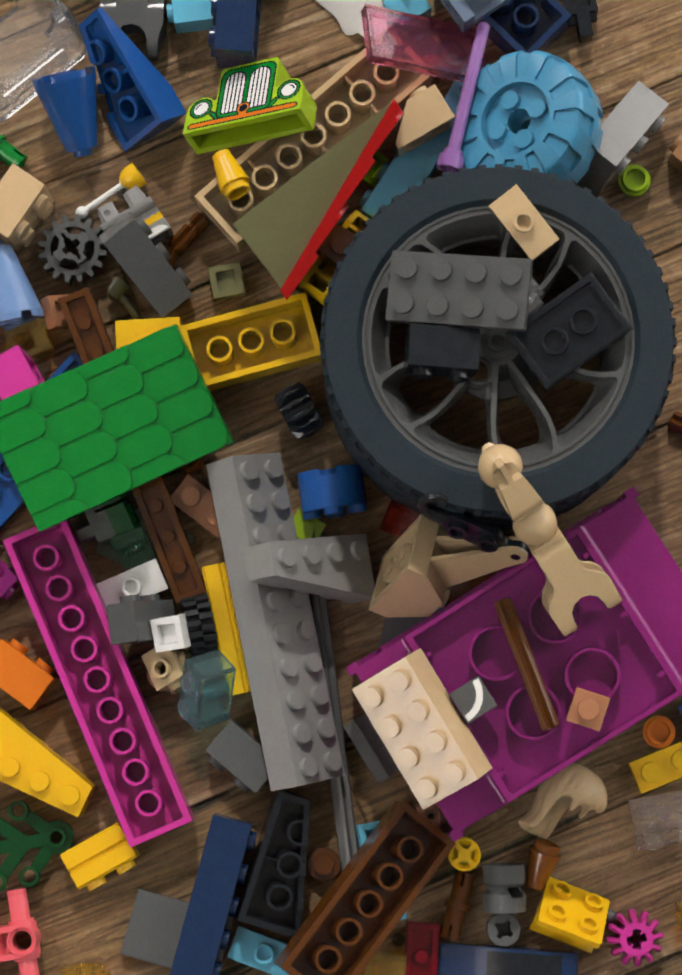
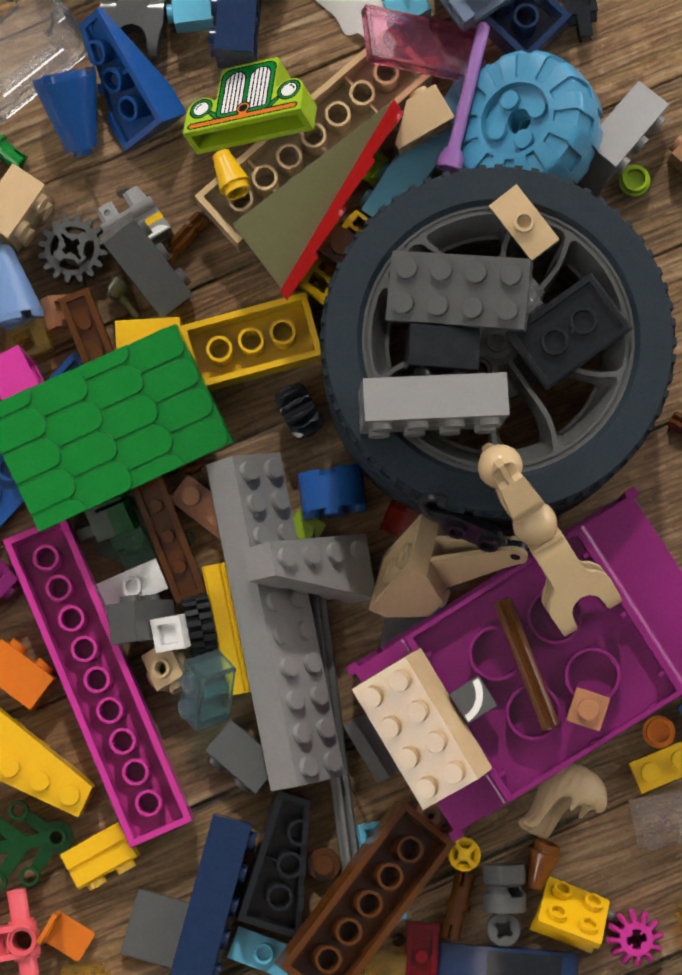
hinge [75,162,147,219] -> none
olive plate [208,262,246,301] -> none
none -> orange bracket [36,910,95,961]
none -> light grey brick [358,372,510,439]

